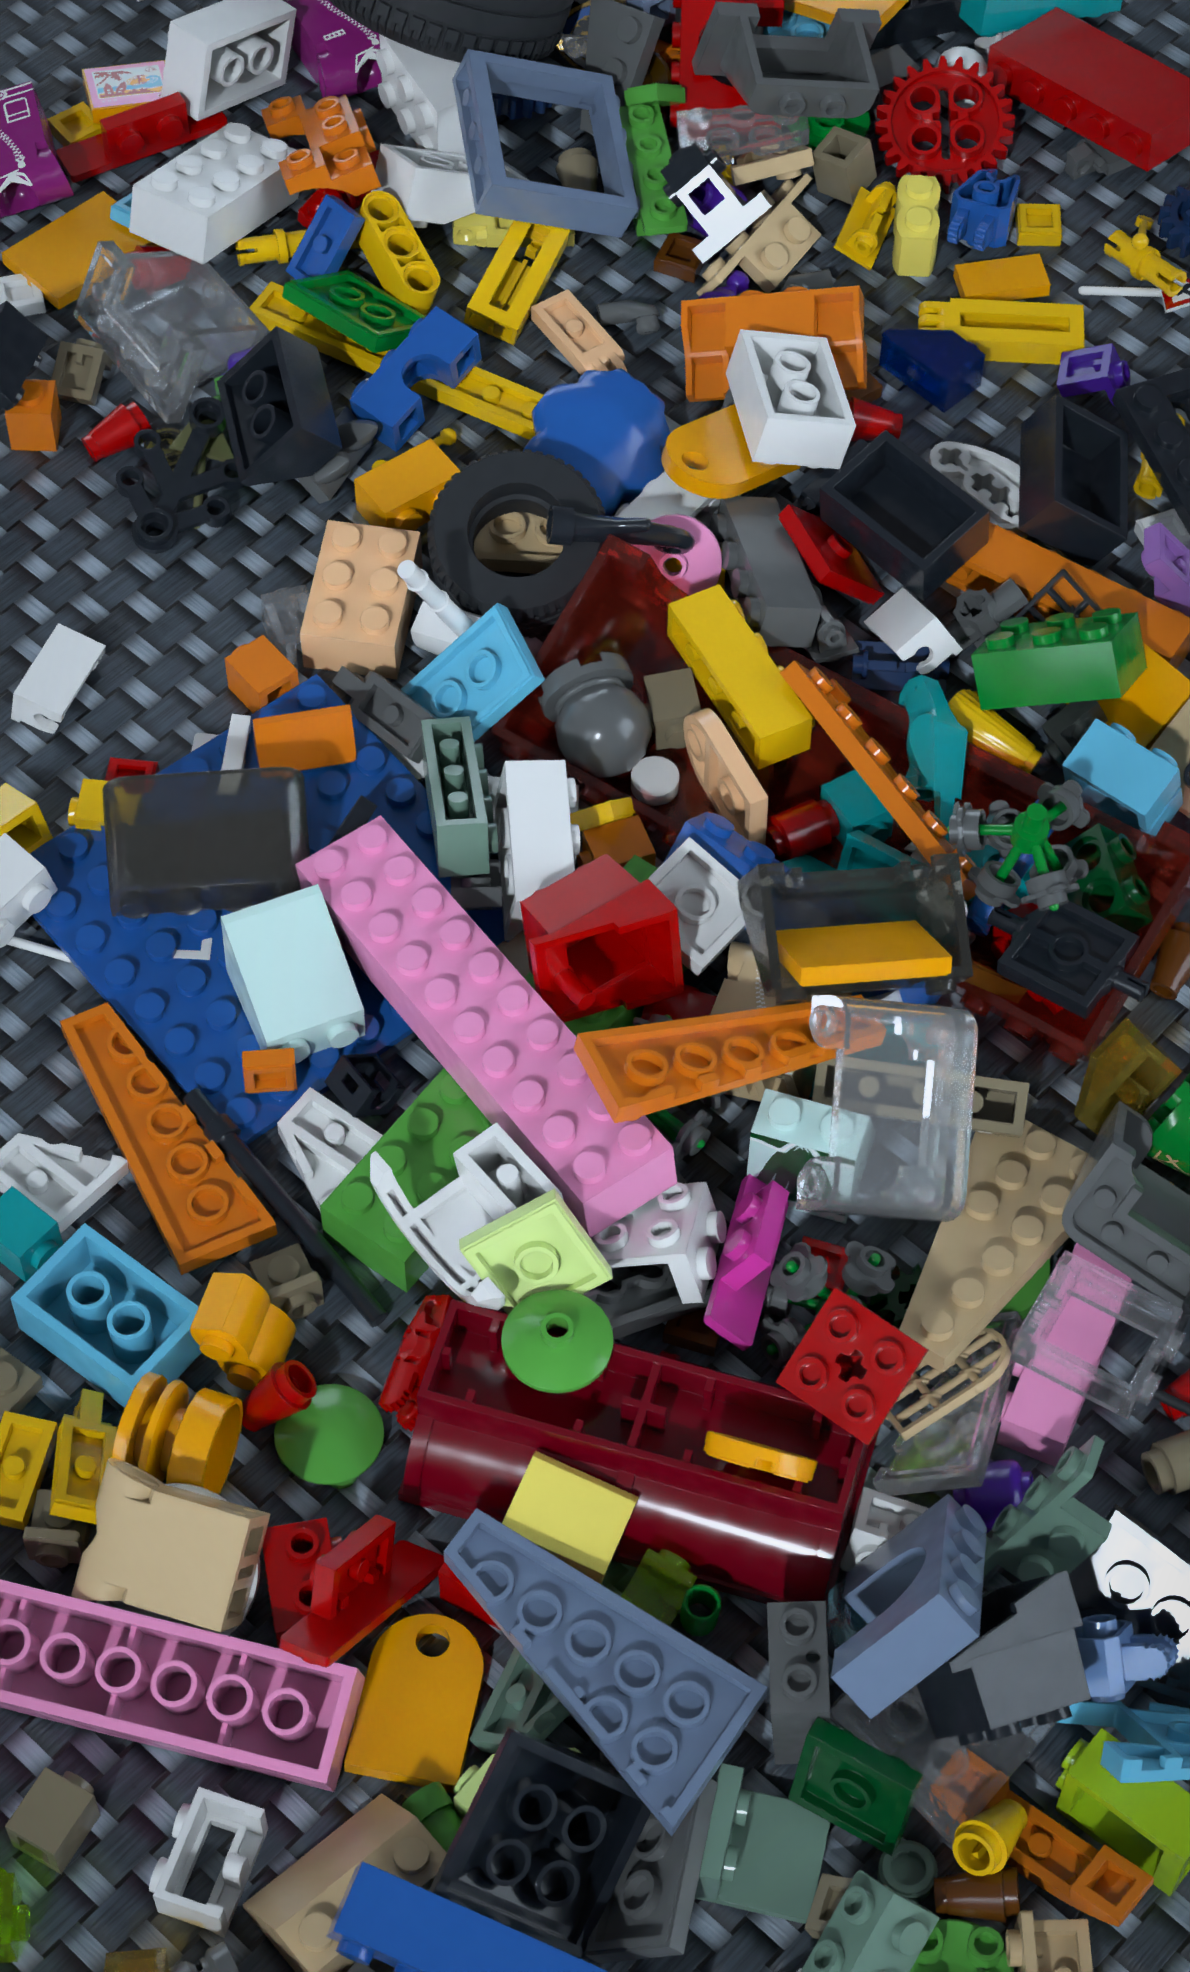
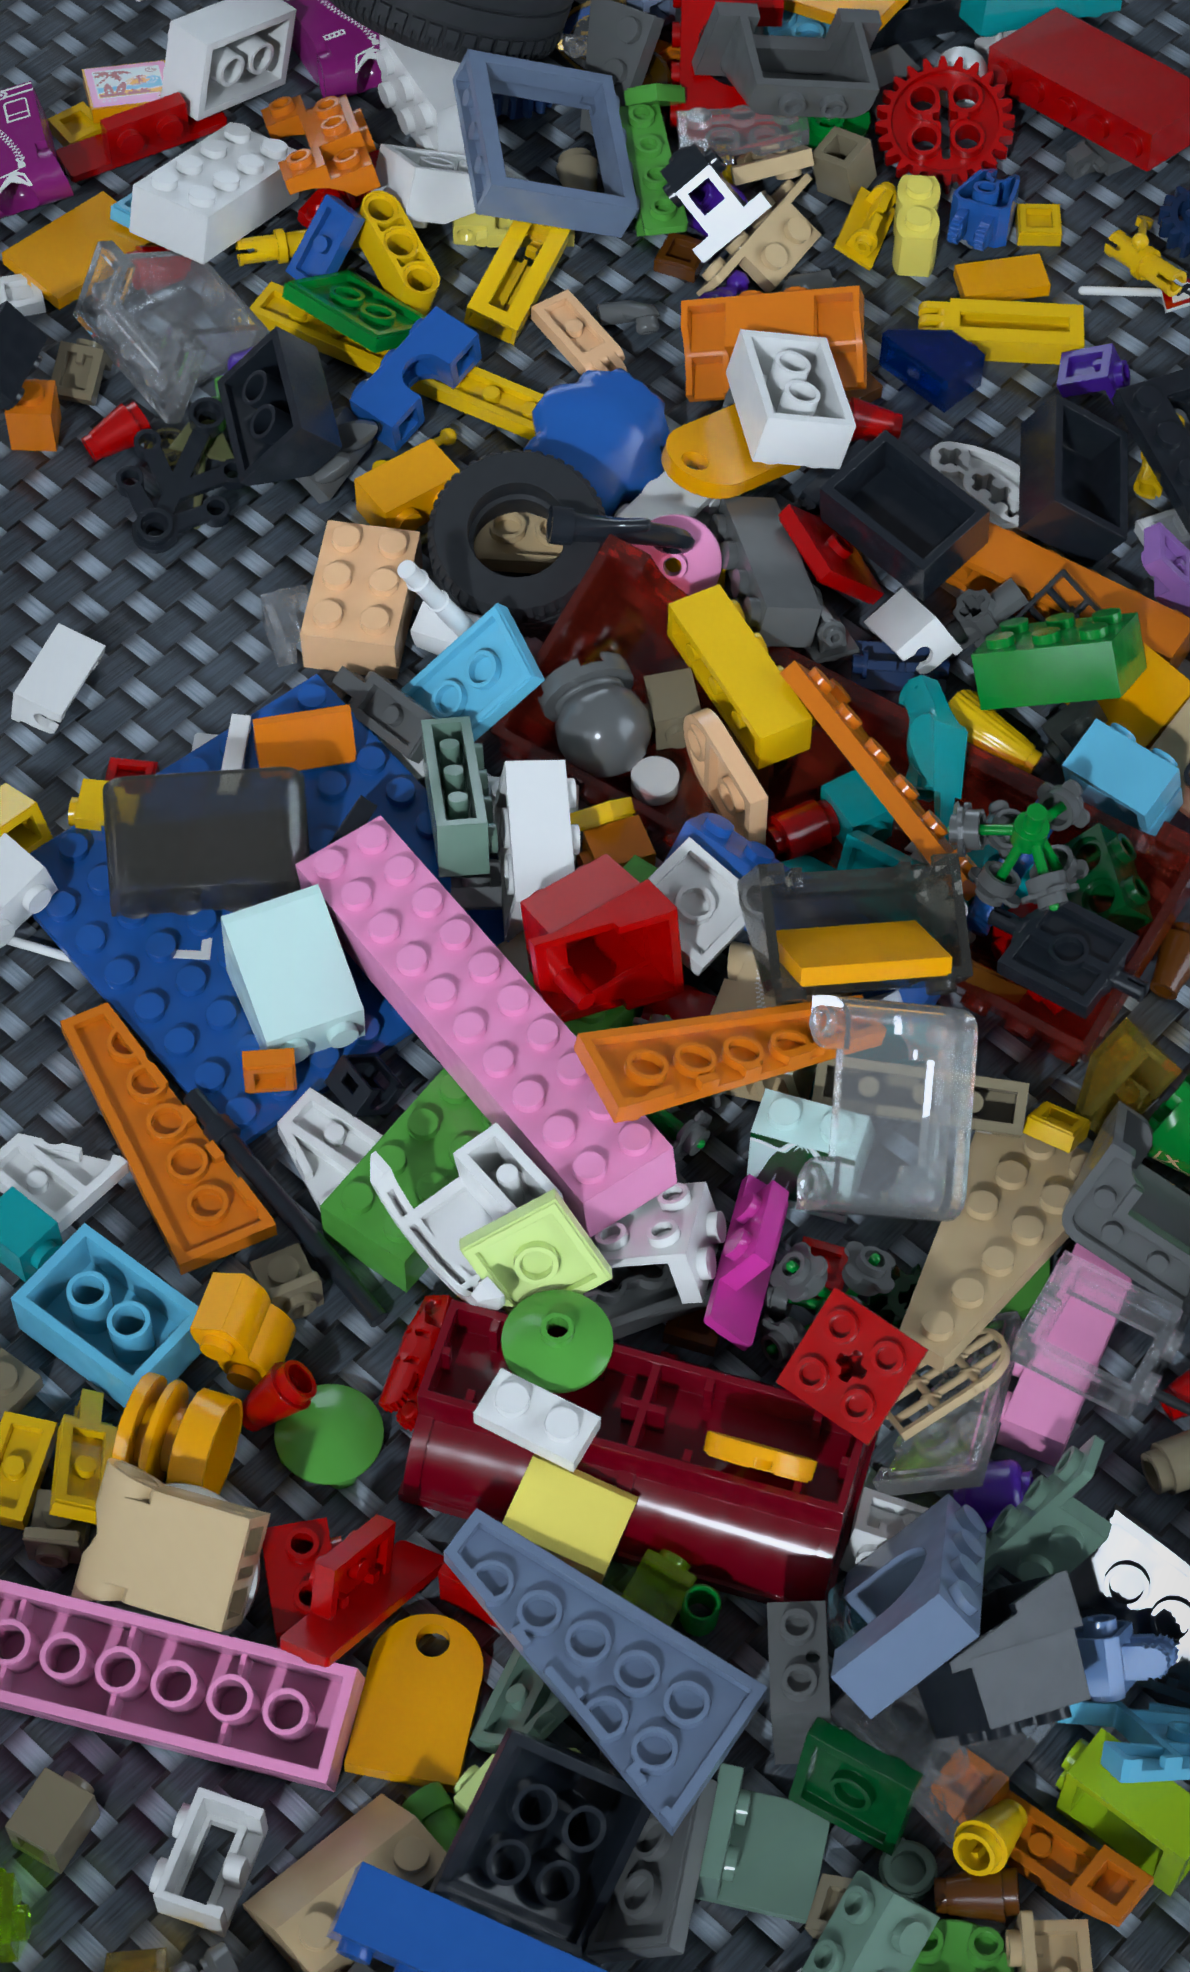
orange brick [224,635,299,713] -> none
none -> white plate [473,1368,601,1473]
none -> yellow tile [1023,1101,1092,1153]

